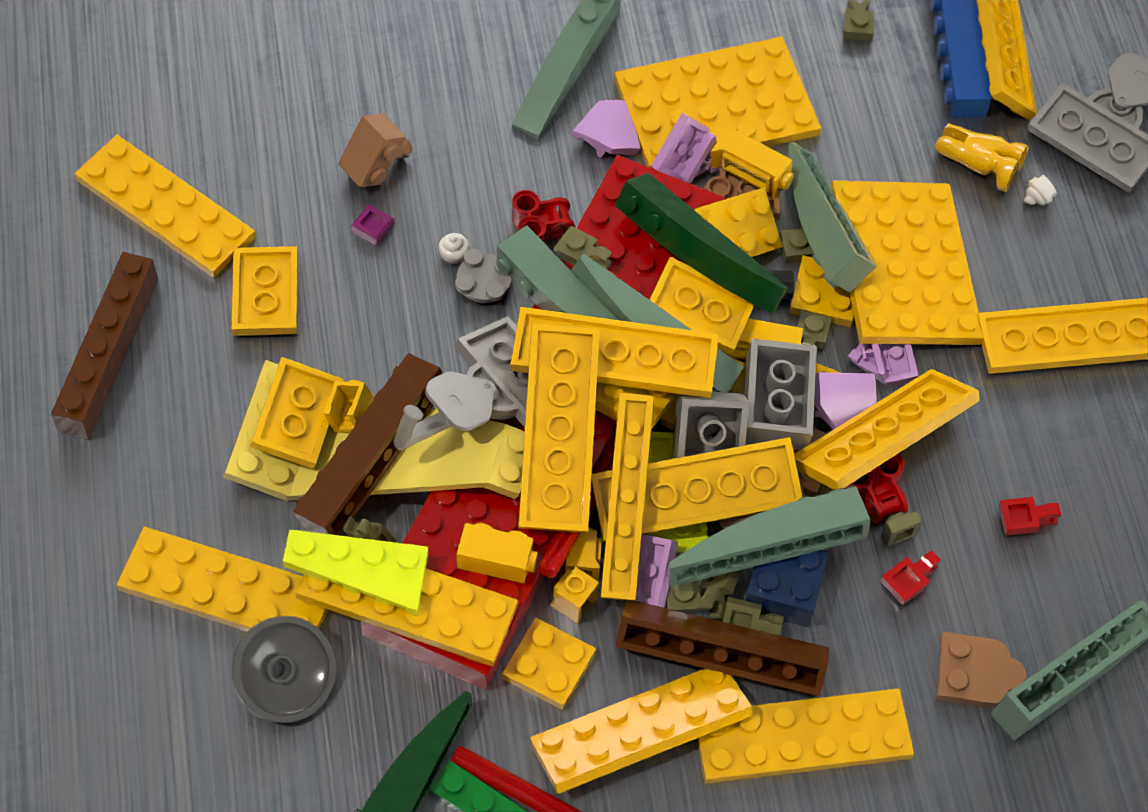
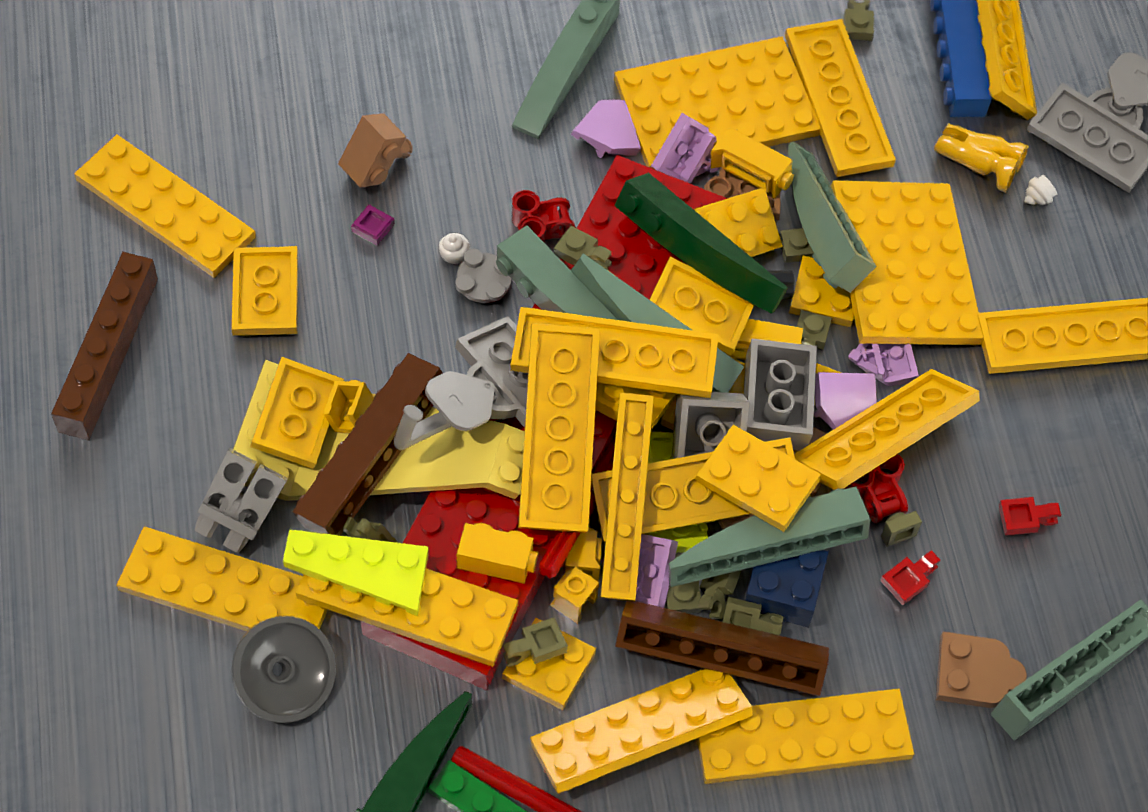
none -> light grey hips [195,448,287,553]
none -> olive plate [503,617,568,667]
none -> yellow plate [696,425,821,532]
none -> yellow plate [785,19,896,177]

